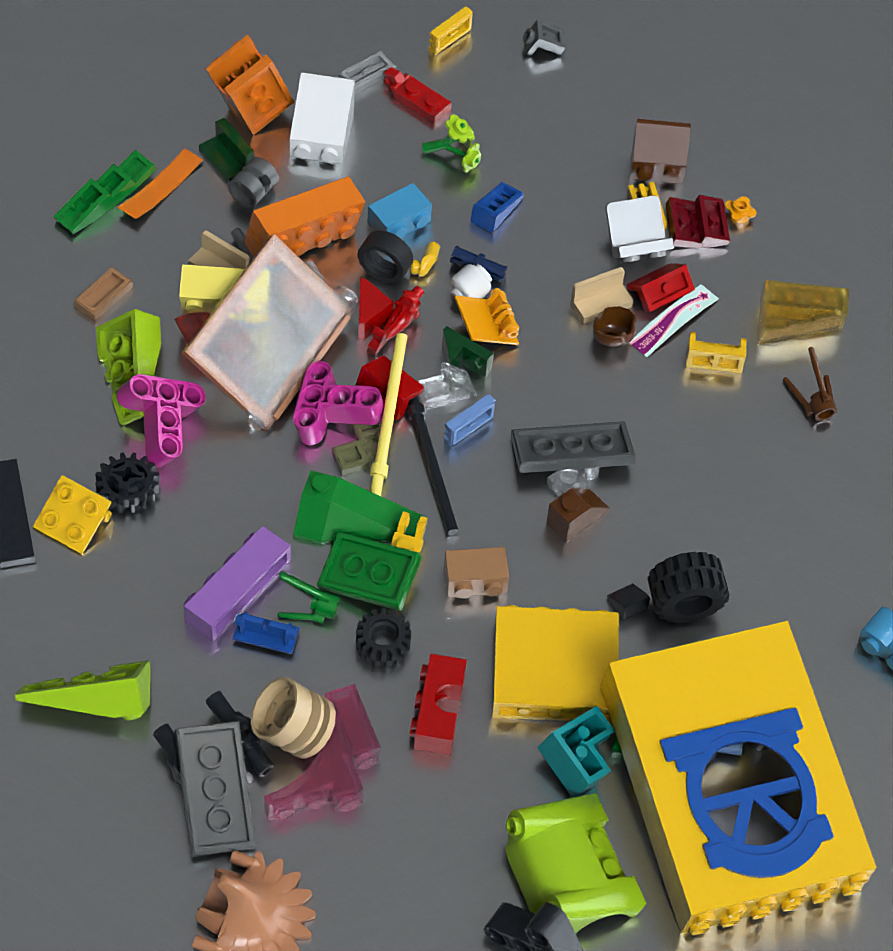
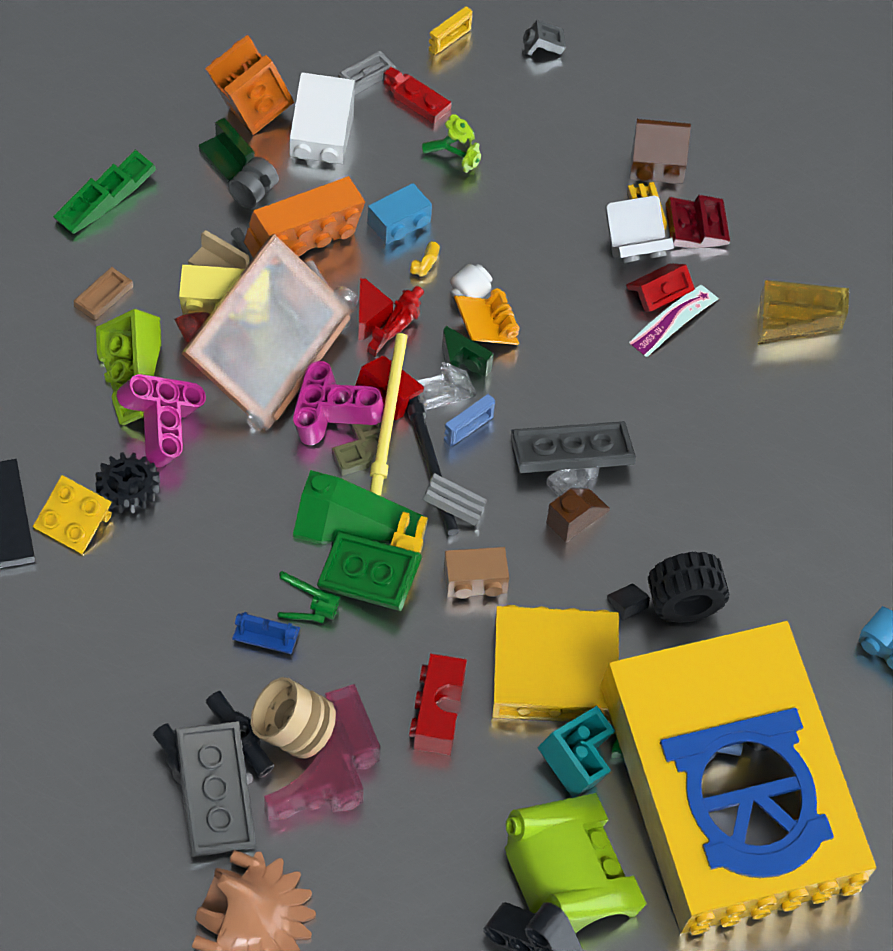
lime wedge [15,660,151,720] -> none
orange sticker [117,148,203,219] -> none
medium lavender brick [184,526,291,642] -> none
black tyre [356,608,411,668] -> none
black tyre [357,230,413,283] -> none
dark blue pin [450,246,508,283] -> none
blue slope [470,182,524,232] -> none
tan panel [570,267,633,325] -> none
reddish brown hair [593,306,636,348] -> none
yellow hinge [686,332,747,374] -> none
light orange plate [725,196,756,223] -> none
reddish brown plant [783,347,837,421] -> none
none -> light grey tile [423,473,487,526]

